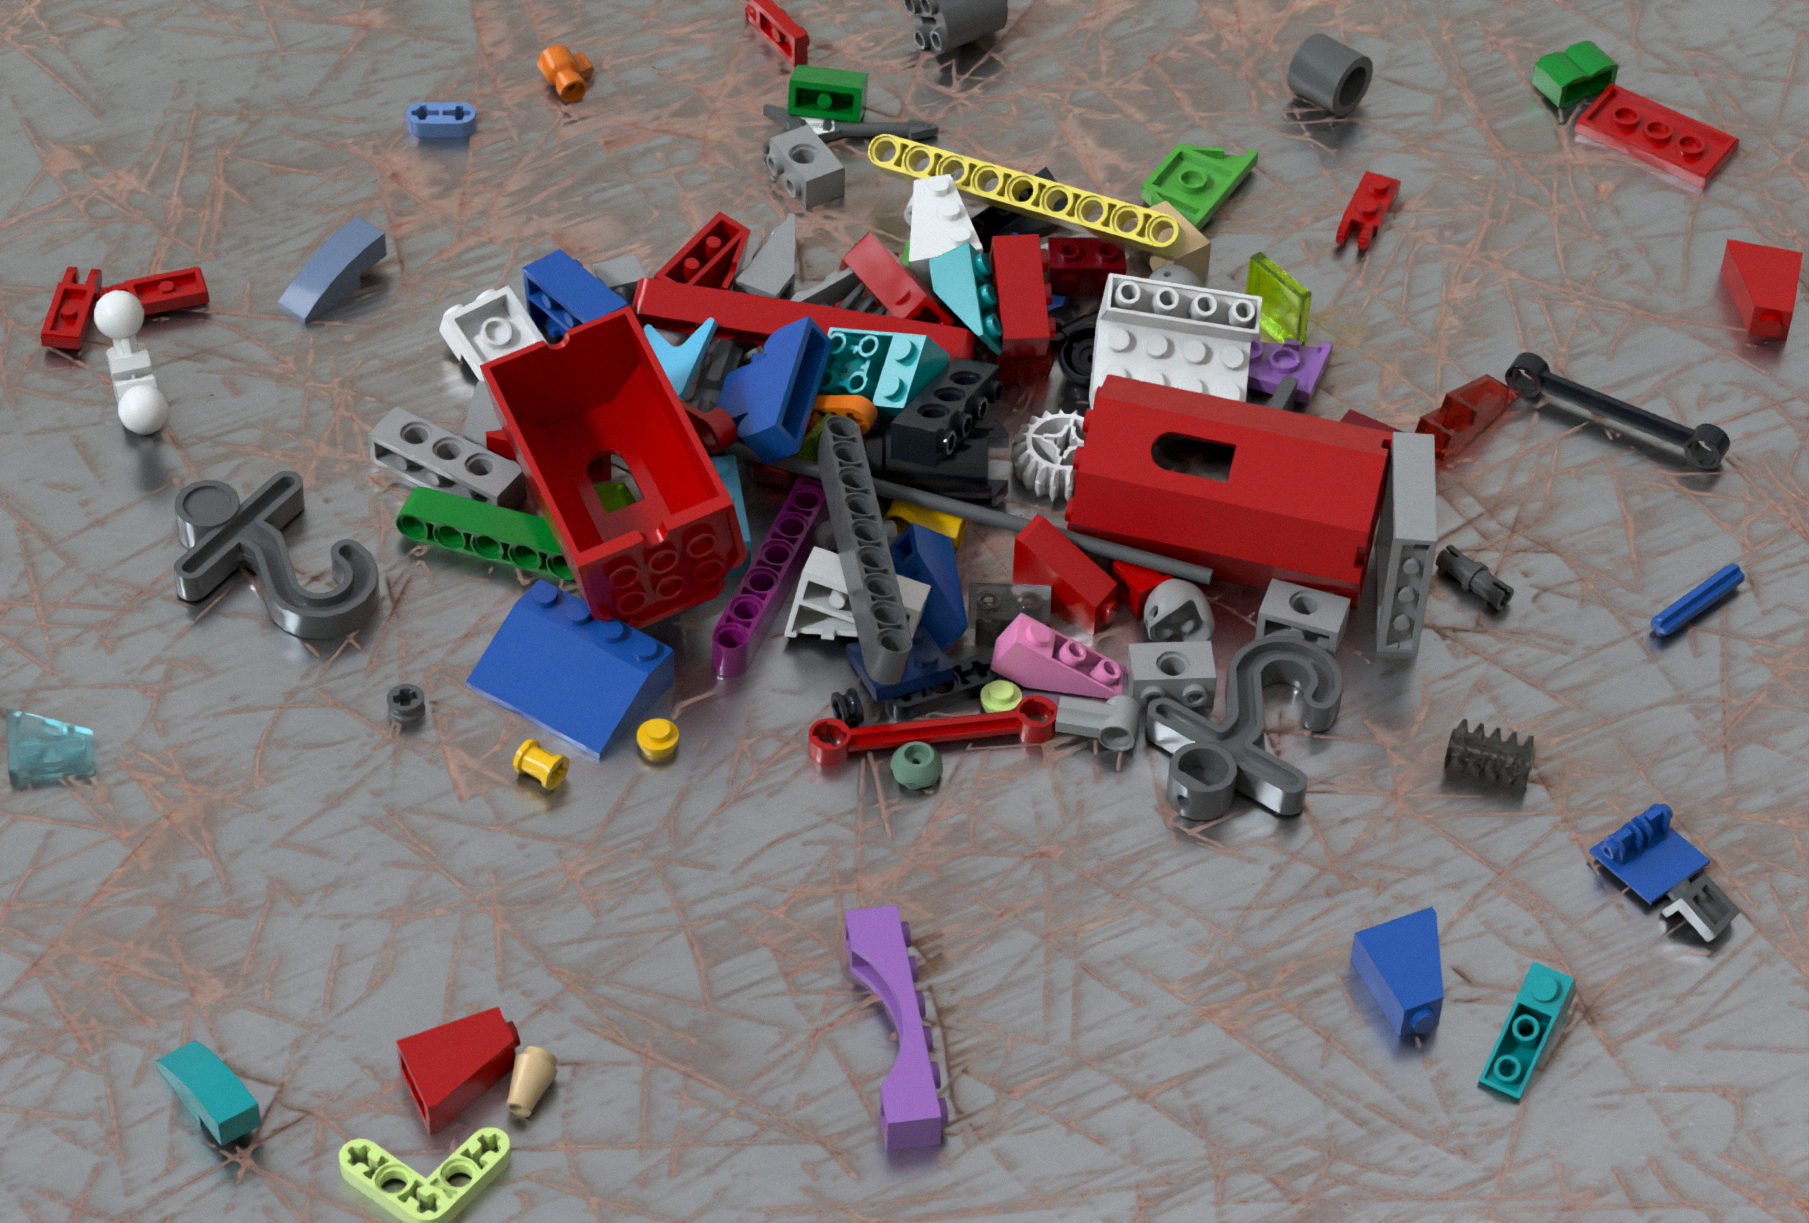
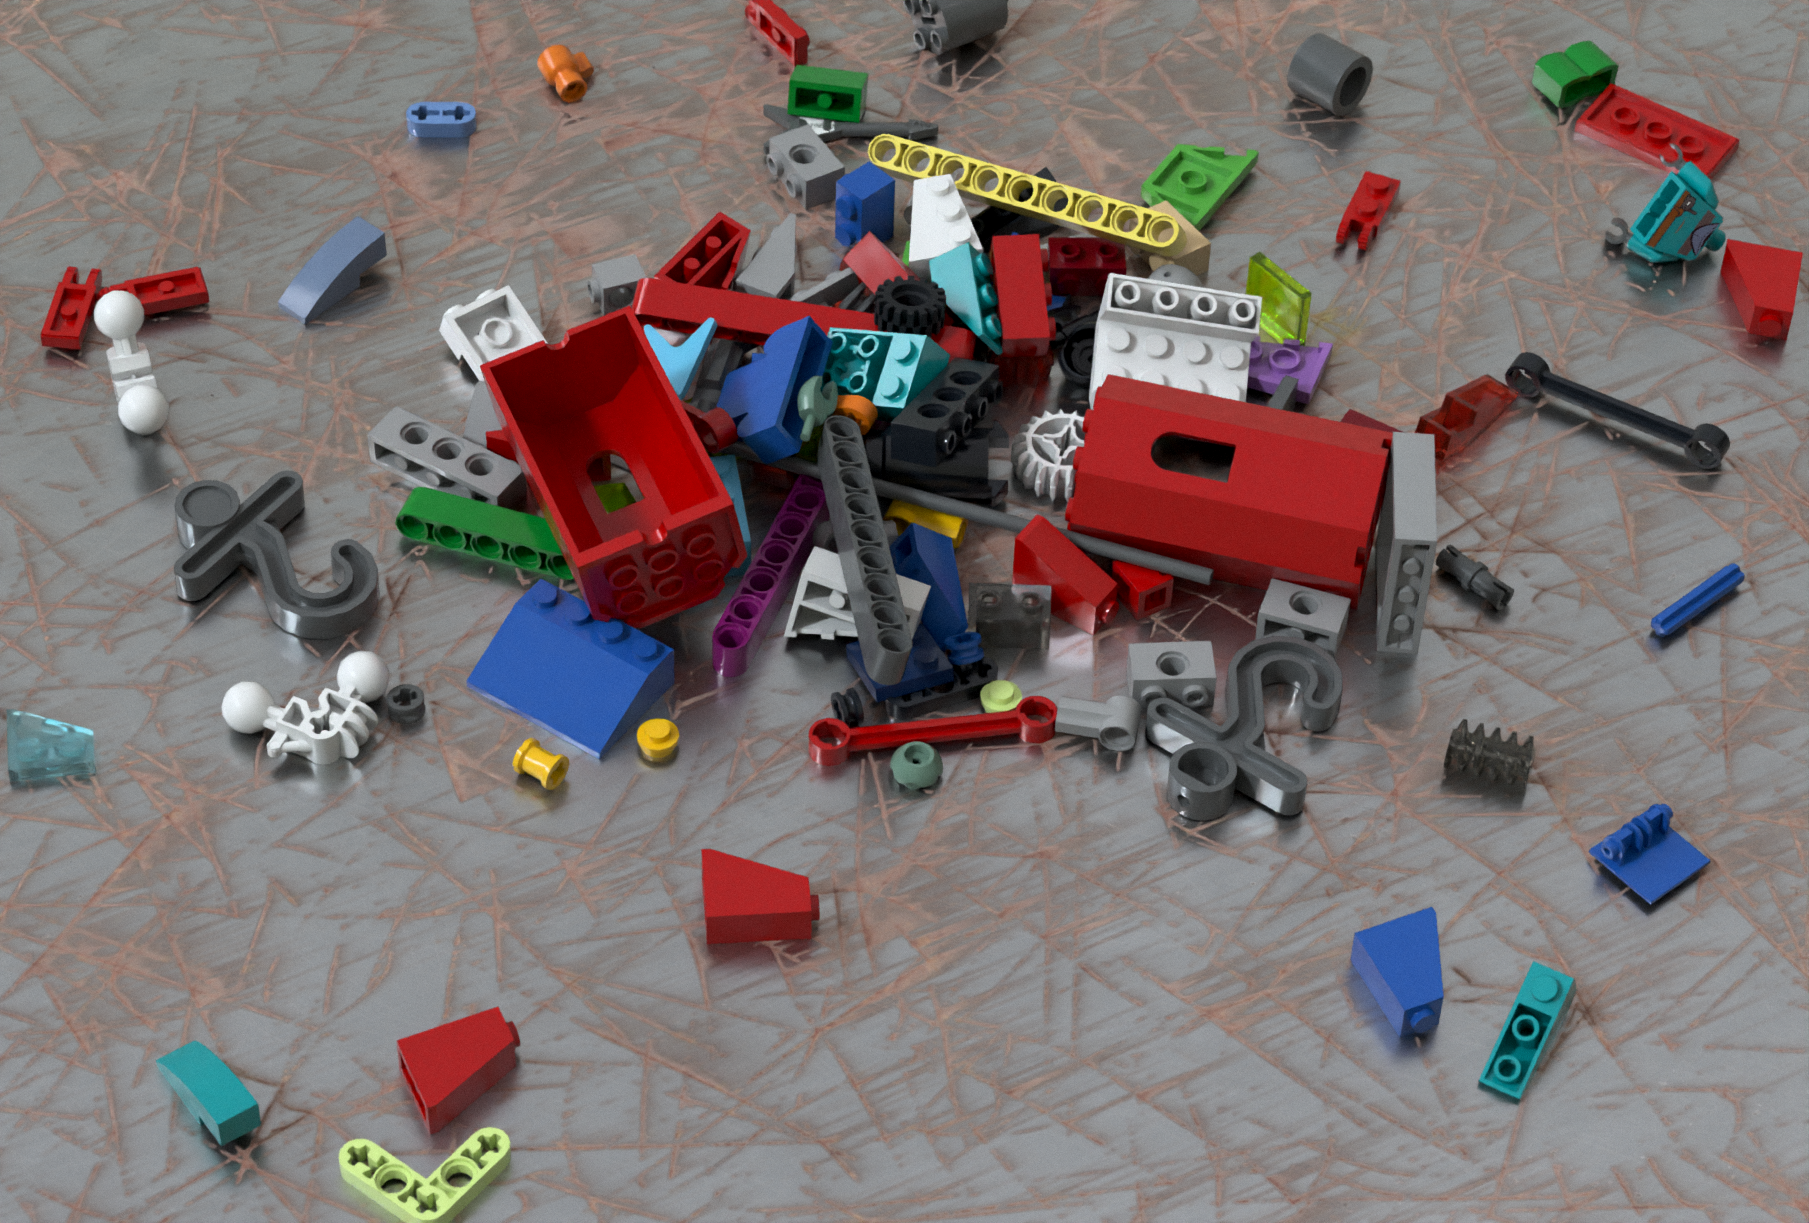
tan cone [505,1046,558,1117] -> none
blue wedge [522,249,629,338] -> none
medium lavender arch [844,905,949,1150] -> none
bright pink slope [990,613,1126,699] -> none
light grey helmet [1144,579,1215,642] -> none
dark grey bracket [1661,873,1740,942] -> none
none -> white piece [221,651,390,765]
none -> red slope [701,849,820,944]
none -> sand green hand [797,376,838,441]
none -> blue brick [835,161,895,249]
none -> black tyre [874,275,946,338]
none -> blue bush [944,632,984,665]
none -> teal torso [1605,143,1726,263]

